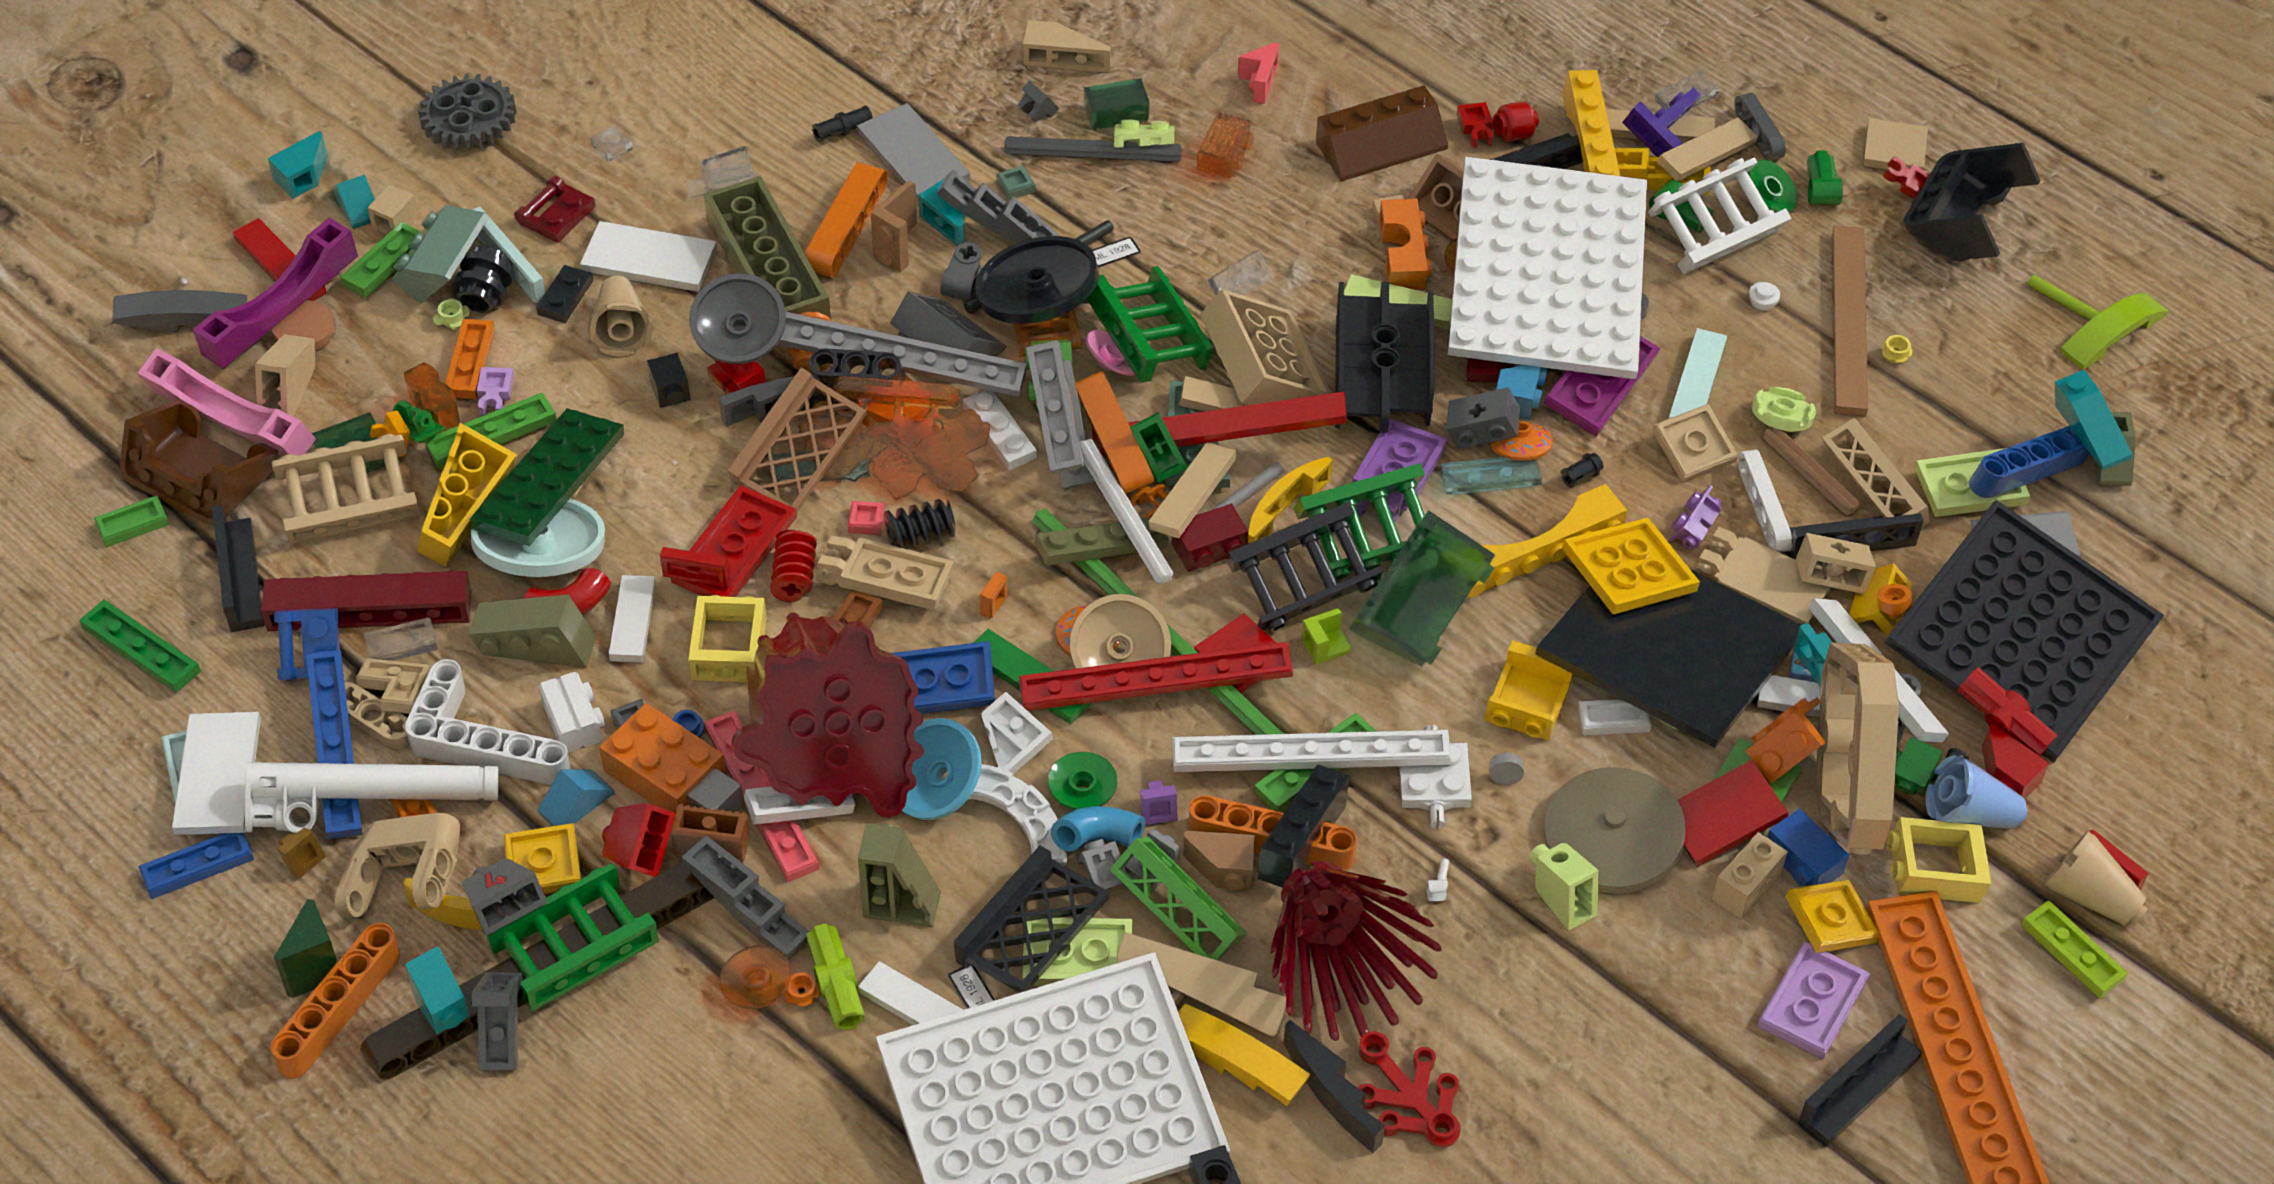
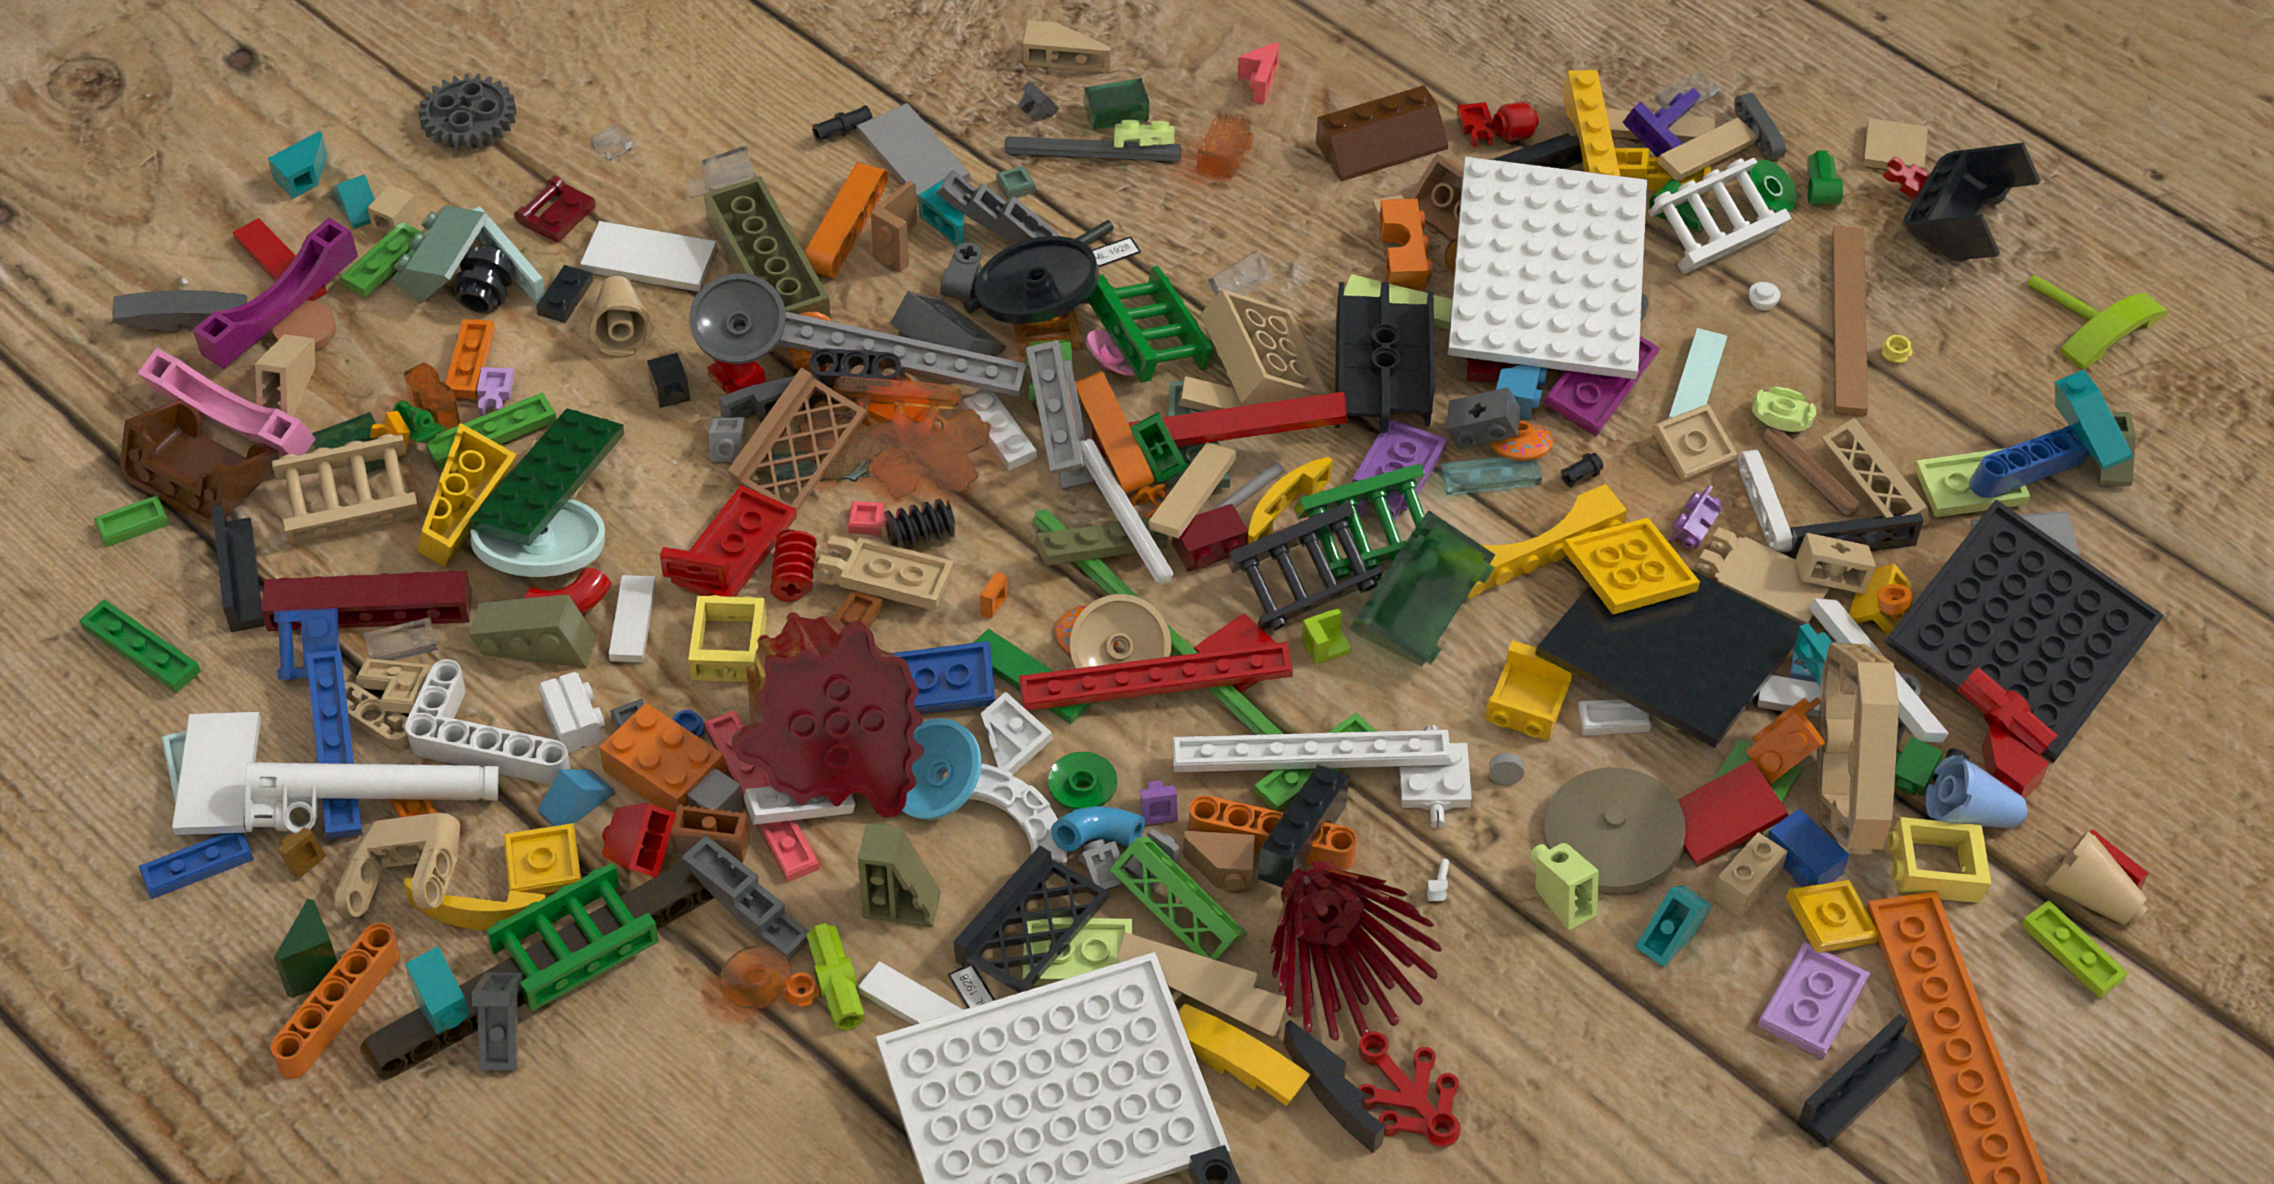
yellowish green plate [433,299,470,330] -> none
dark grey torso [462,859,547,936] -> none
none -> light grey bracket [709,417,745,462]
none -> teal slope [1635,885,1713,967]

